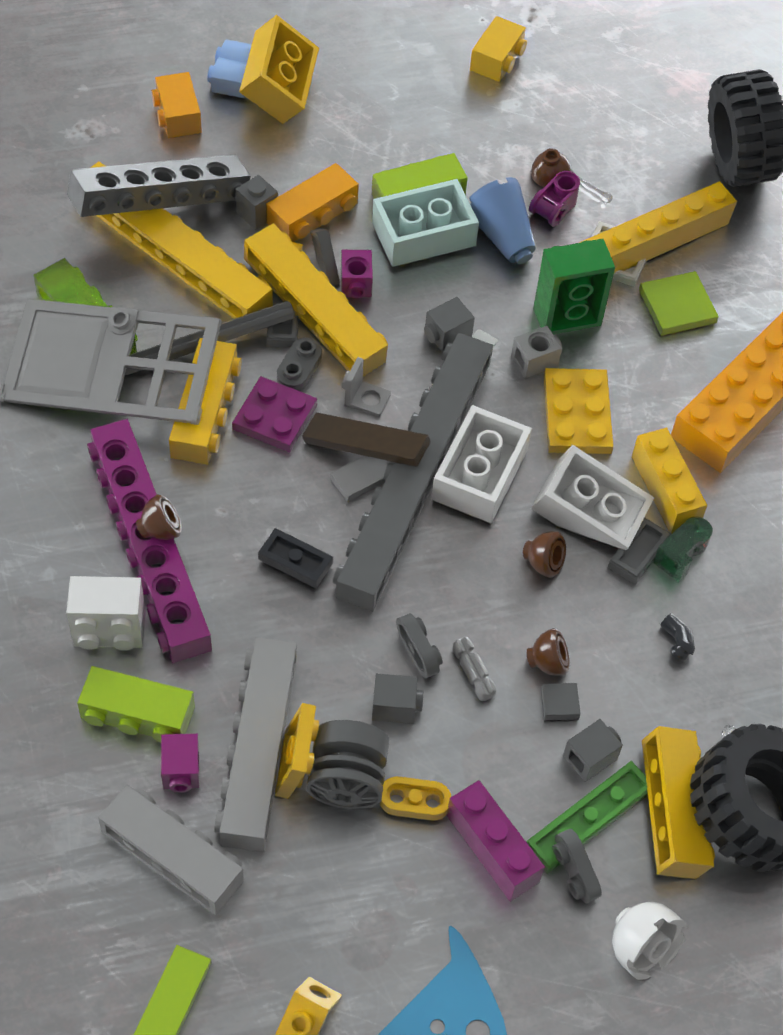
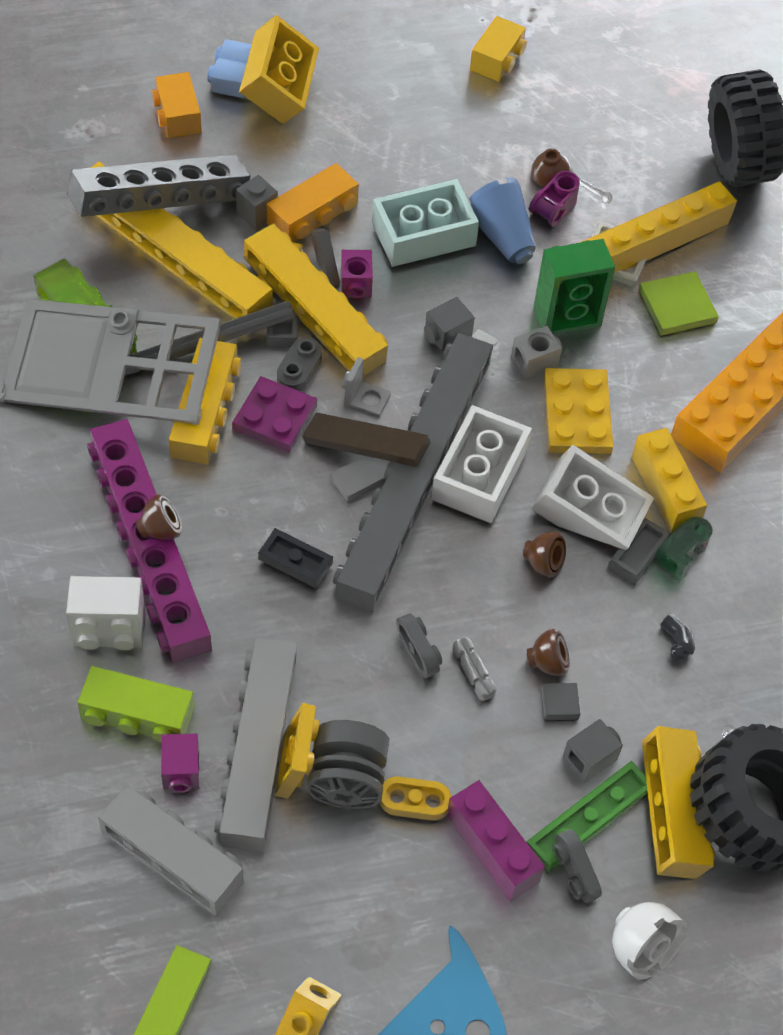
lime brick [372,153,468,199] -> none
dark grey brick [372,673,424,724] -> none

